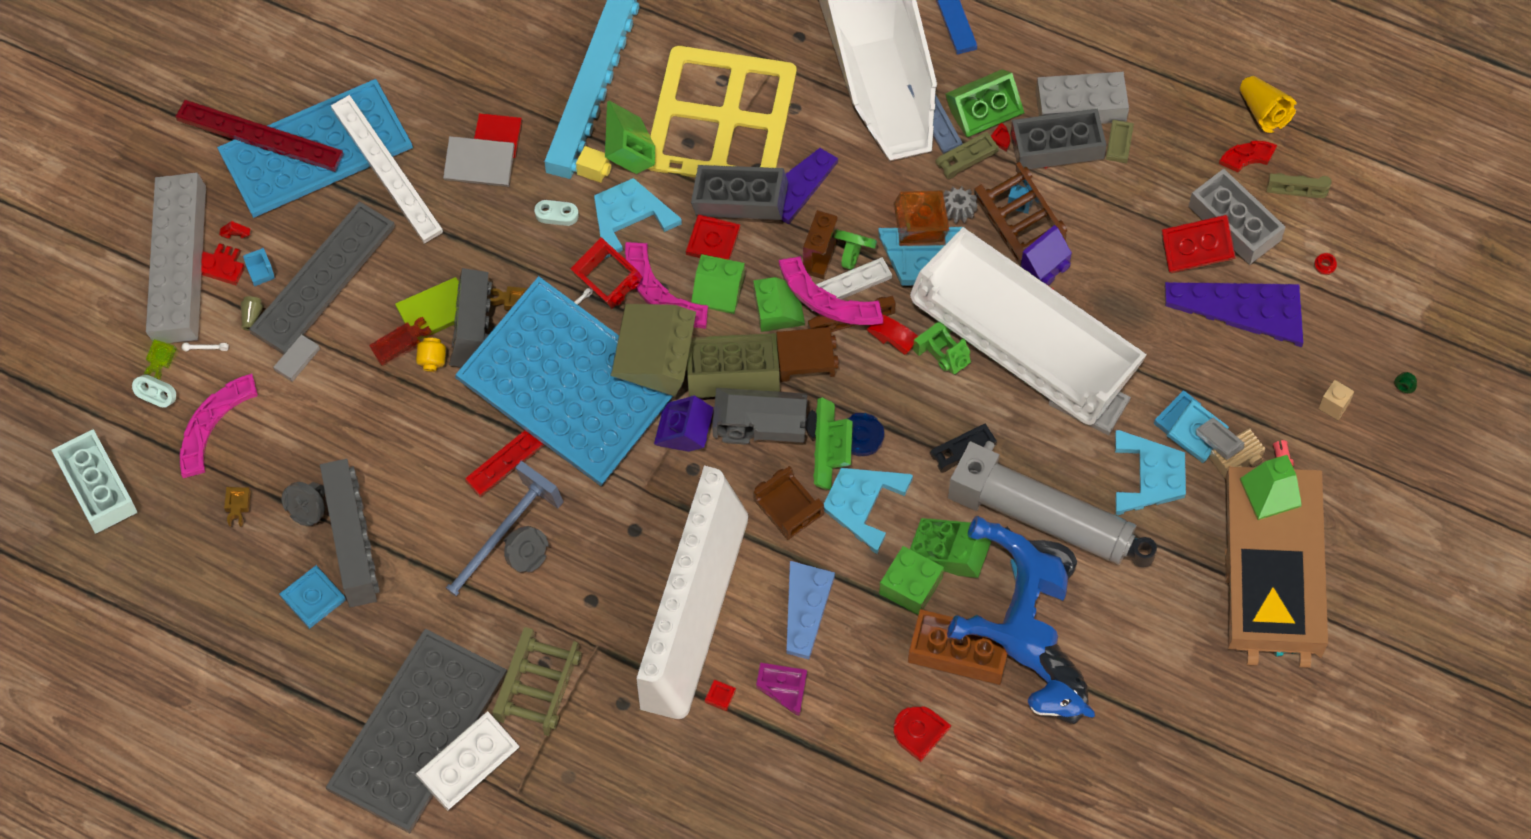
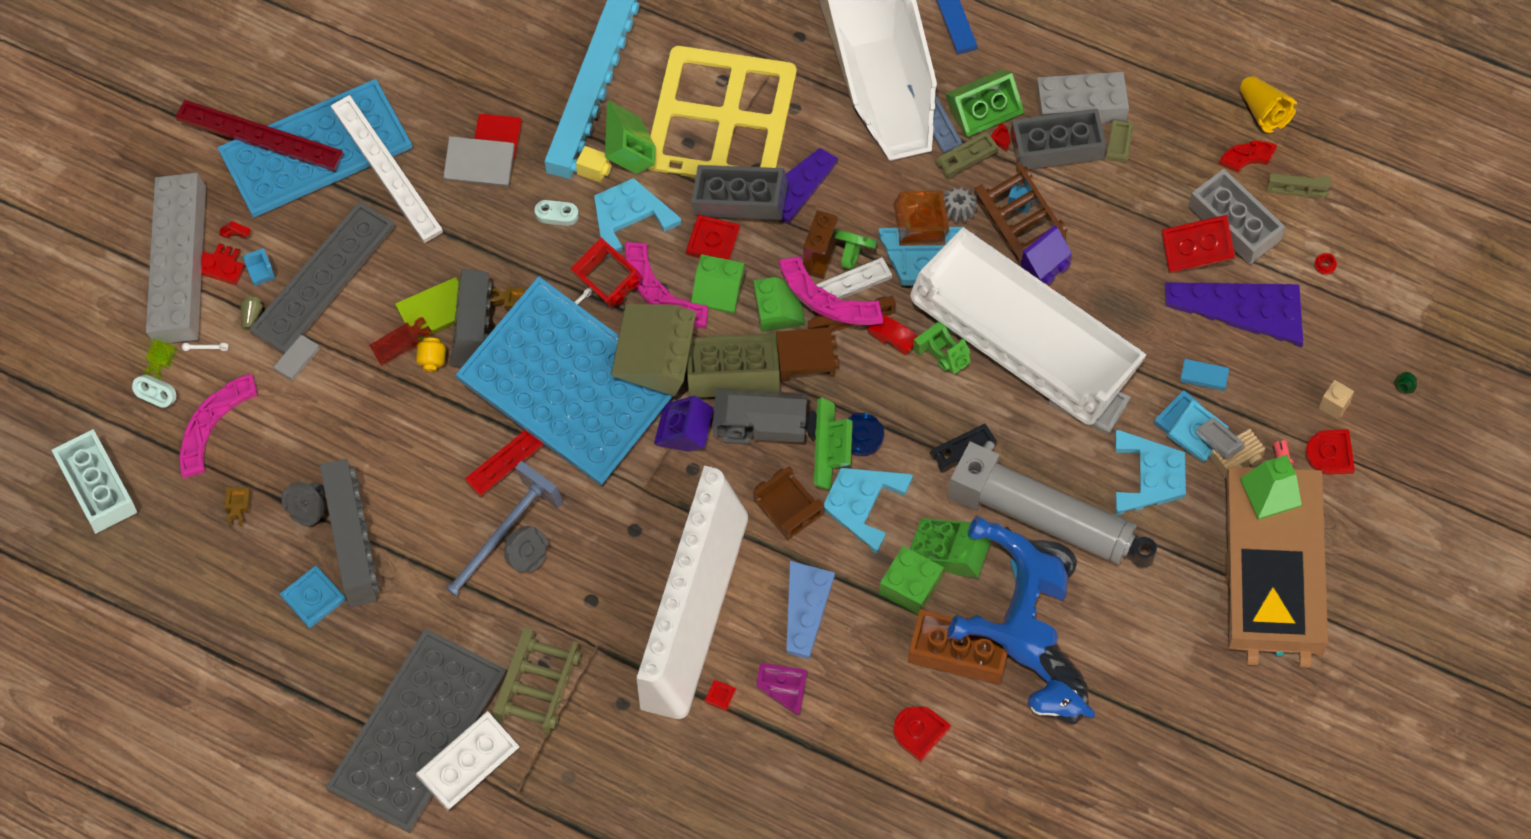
none -> dark azure tile [1180,359,1229,391]
none -> red tile [1305,429,1355,475]

